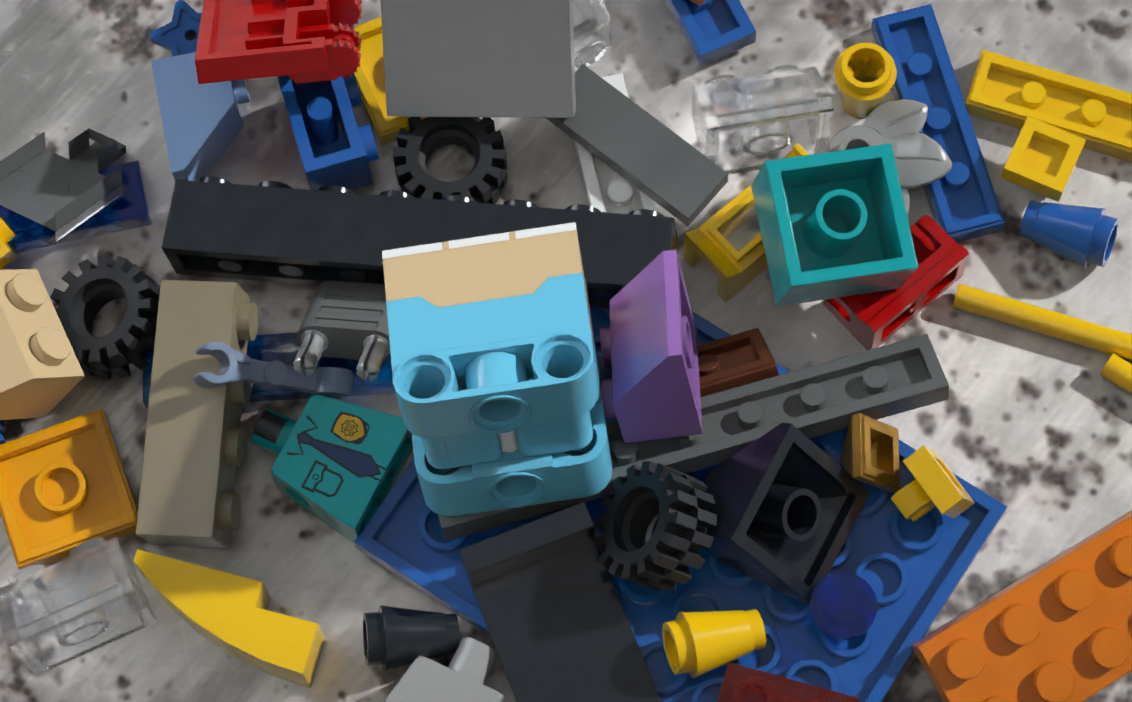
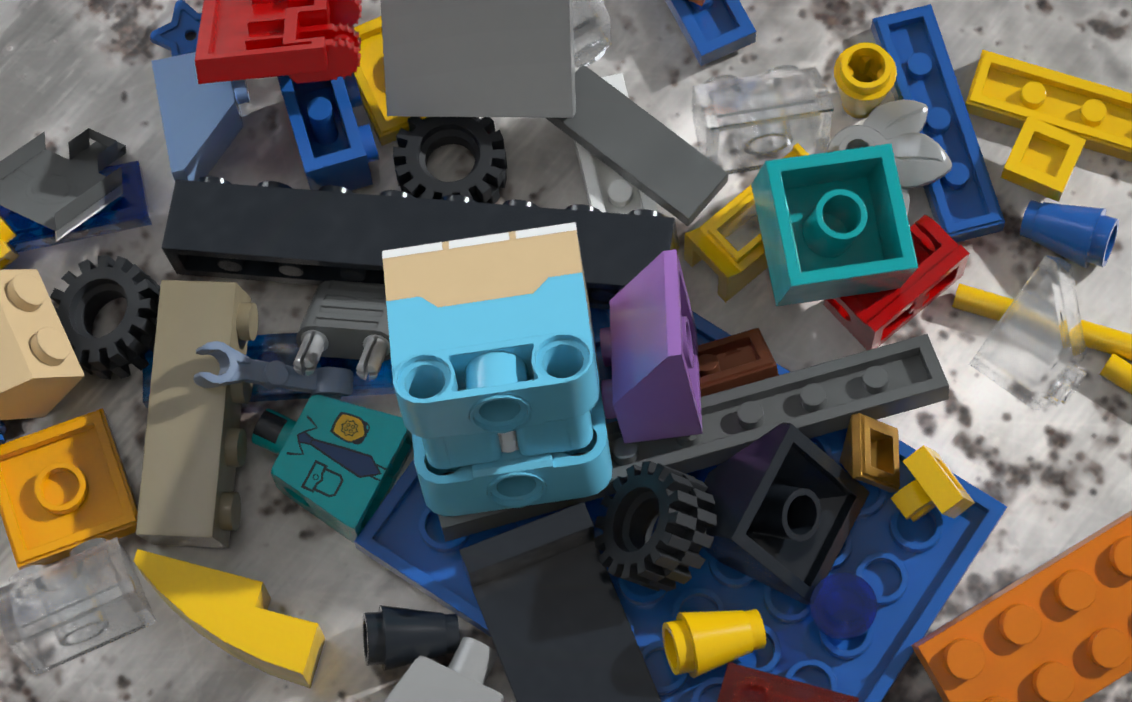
none -> clear slope [969,255,1087,410]

